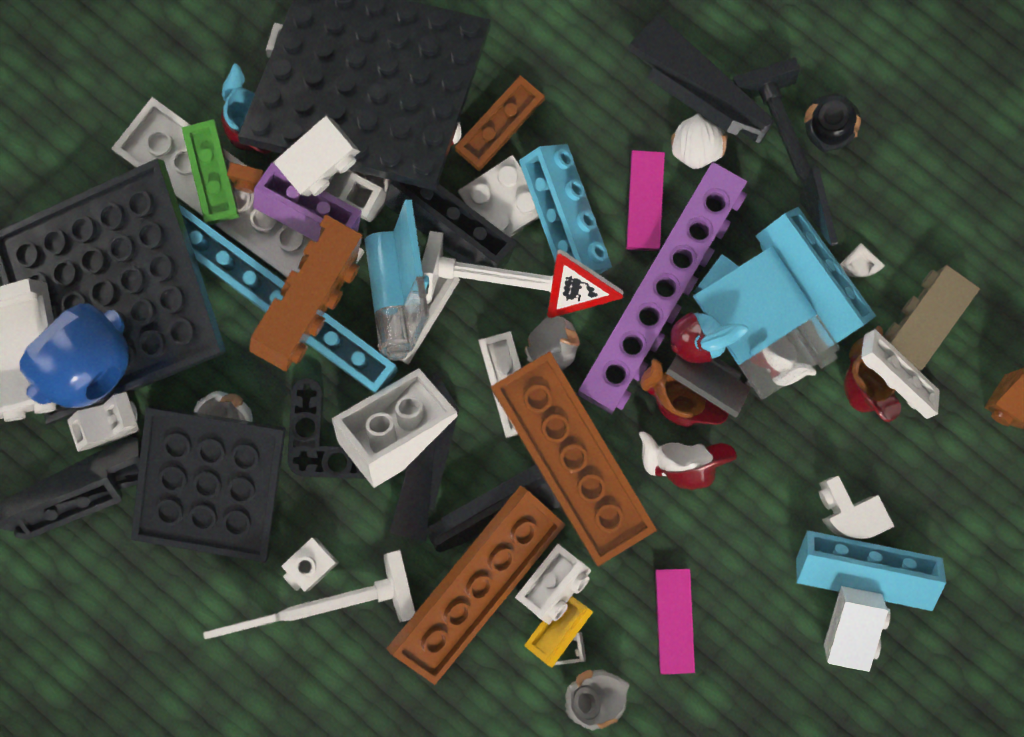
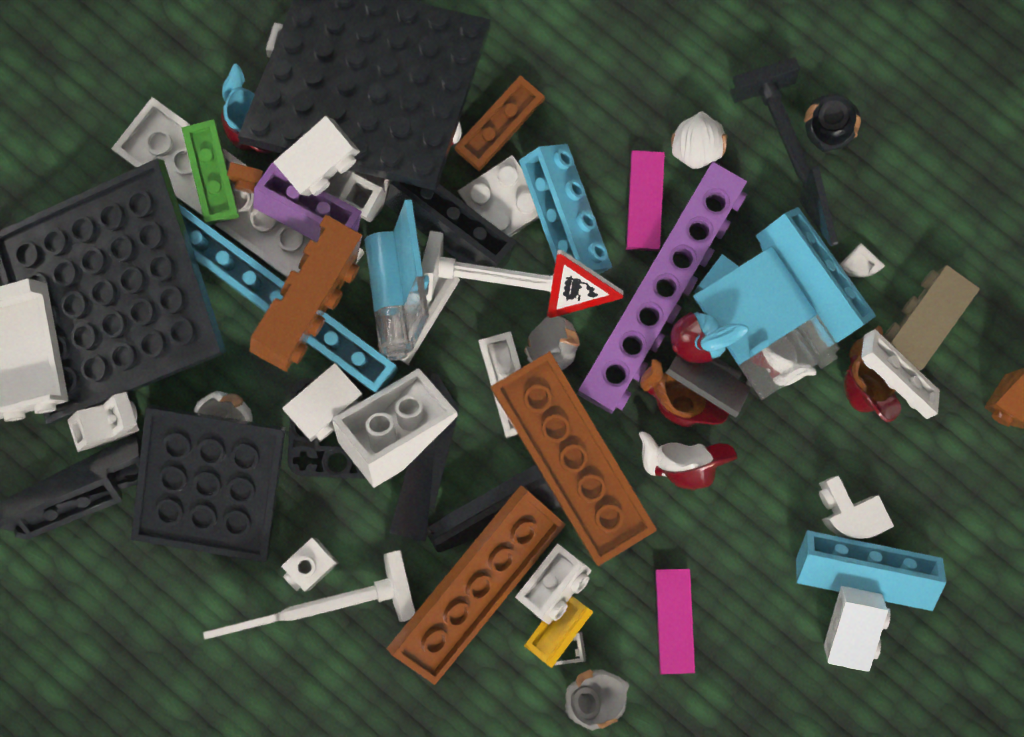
blue piece [19,304,129,408] -> none
black wedge [627,16,774,144] -> none
none -> white brick [282,363,363,442]

